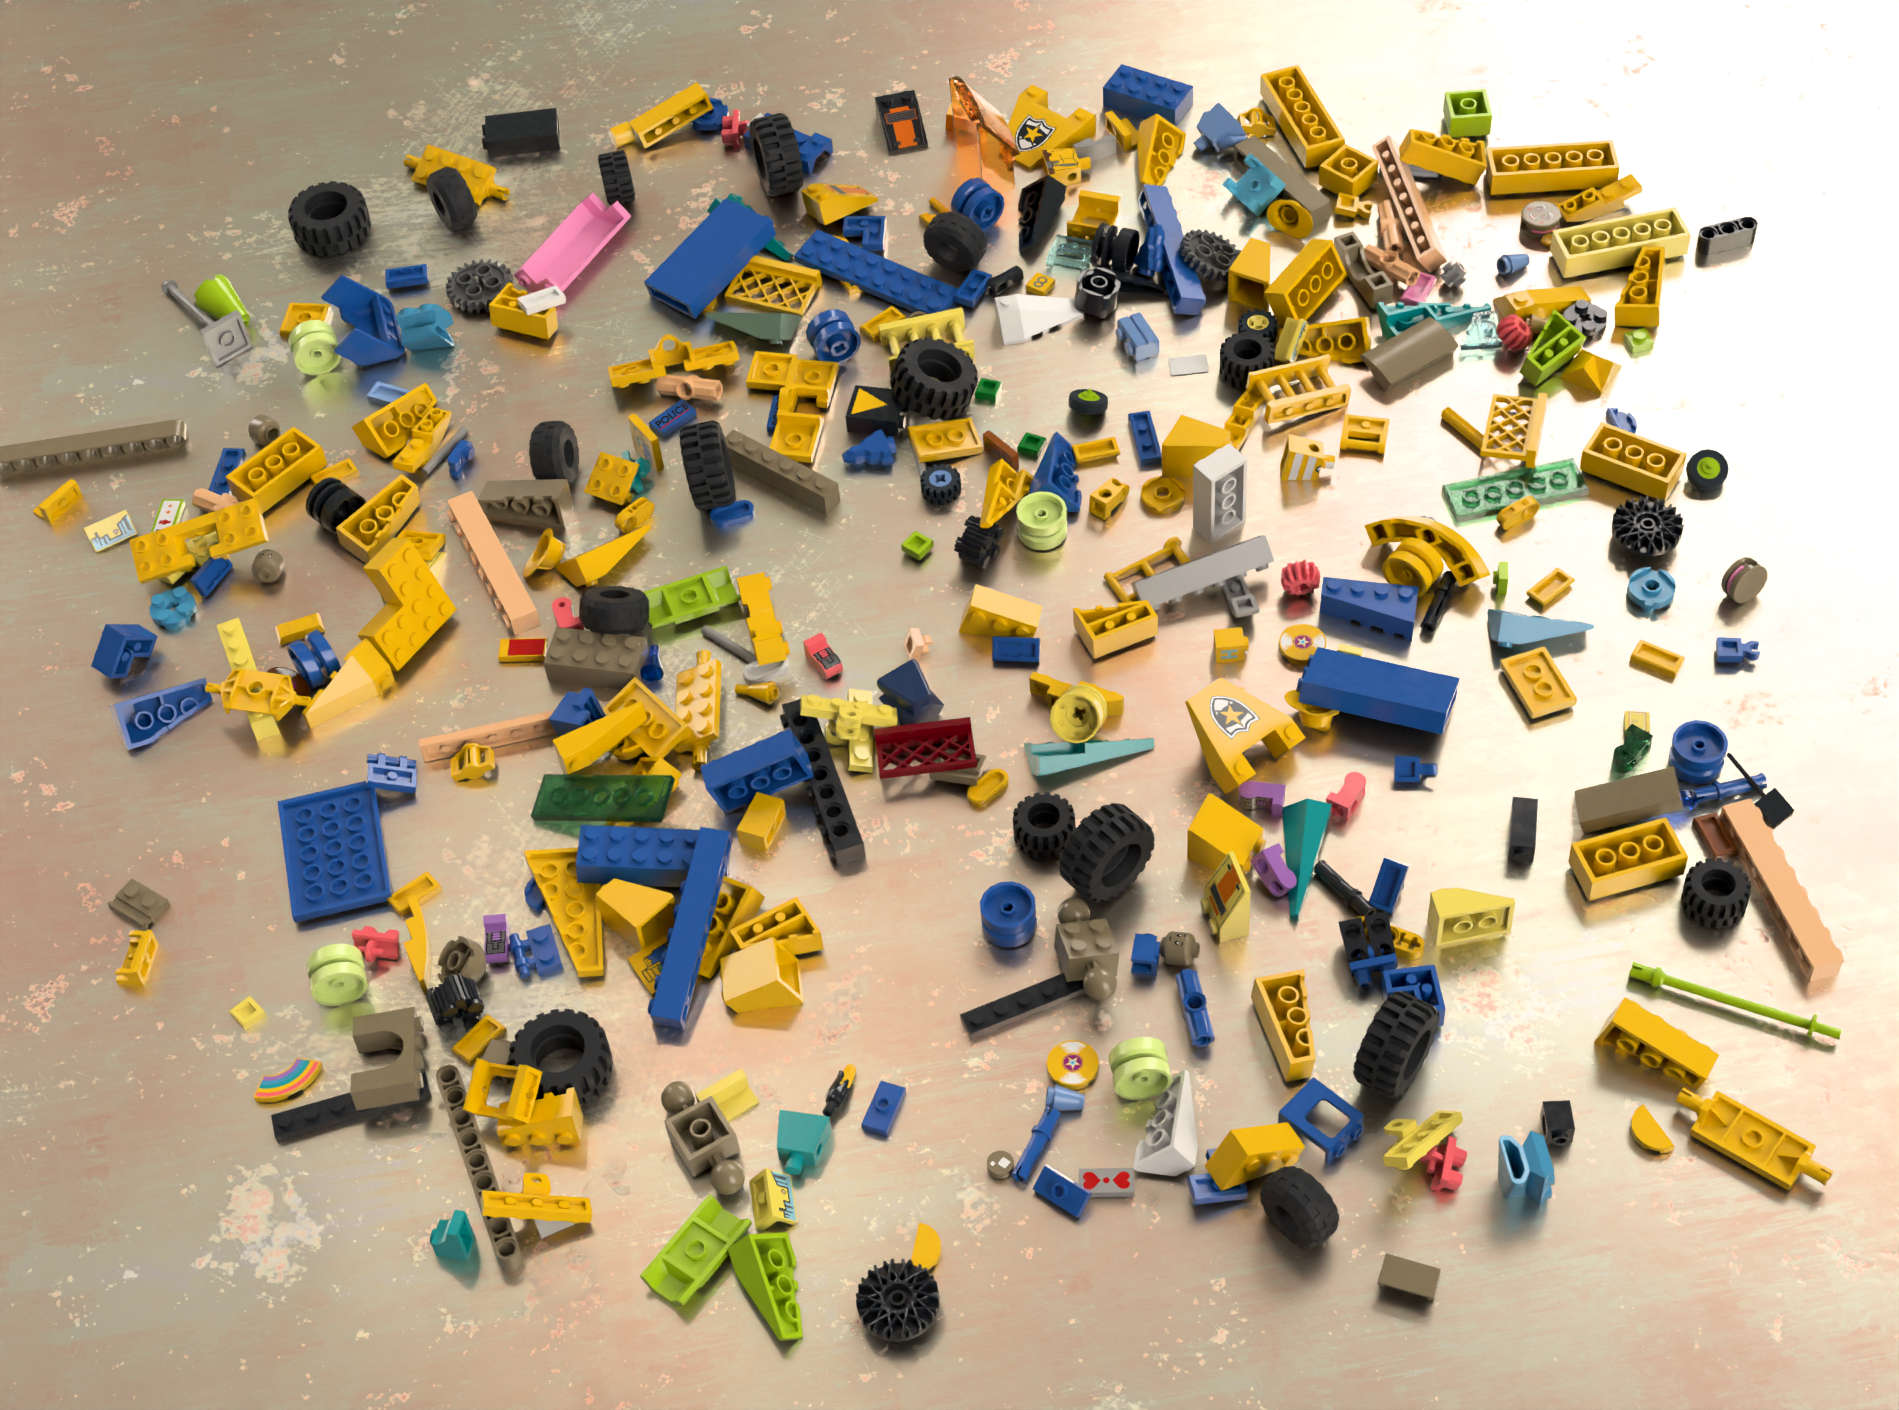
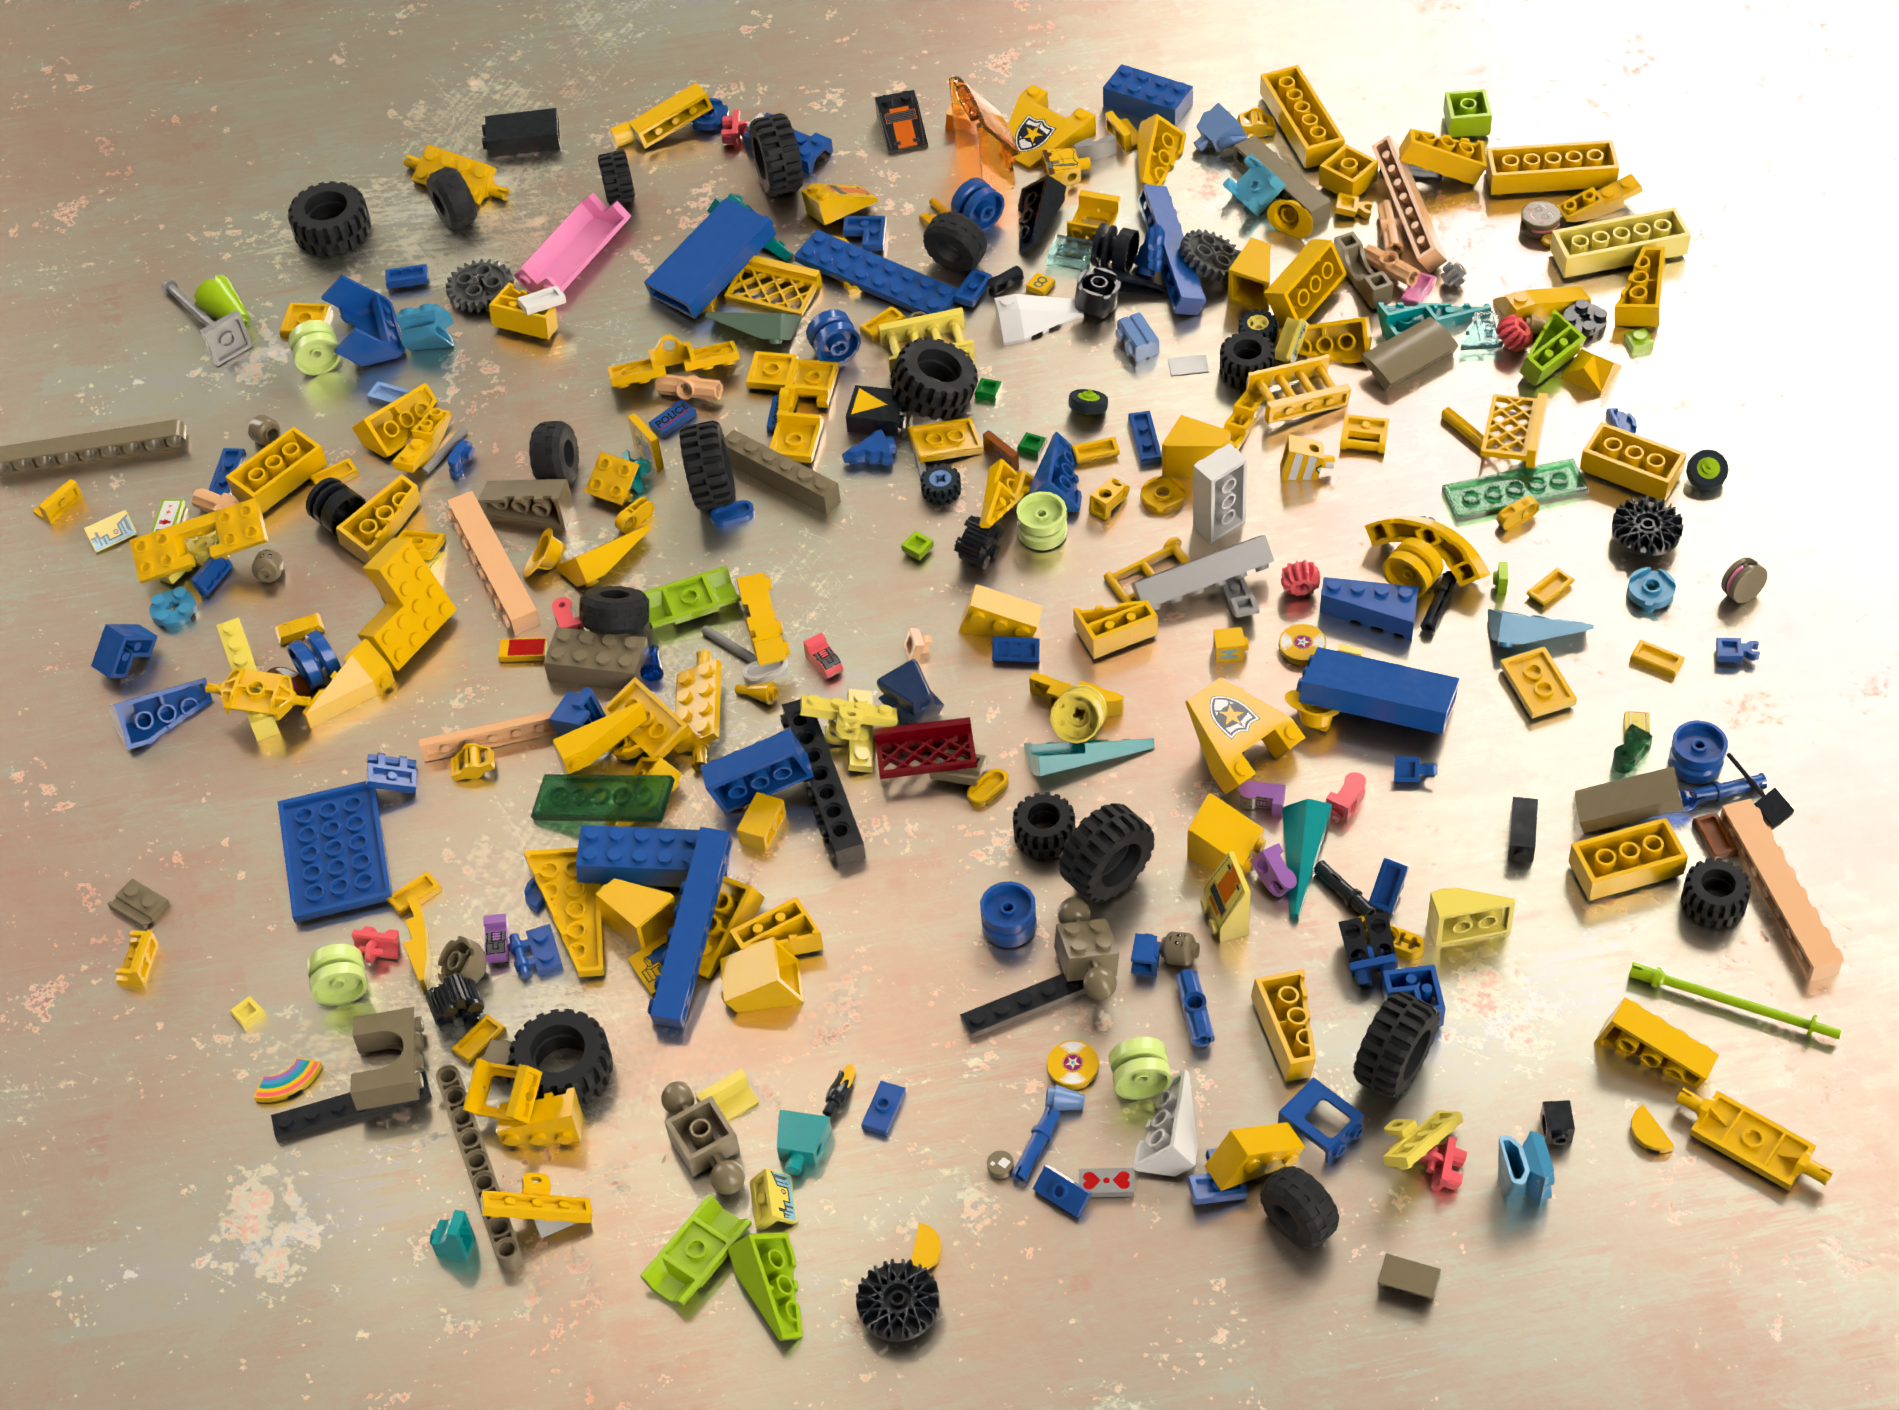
medium blue cone [1496,253,1530,276] -> none
beam [1696,216,1758,255] -> none

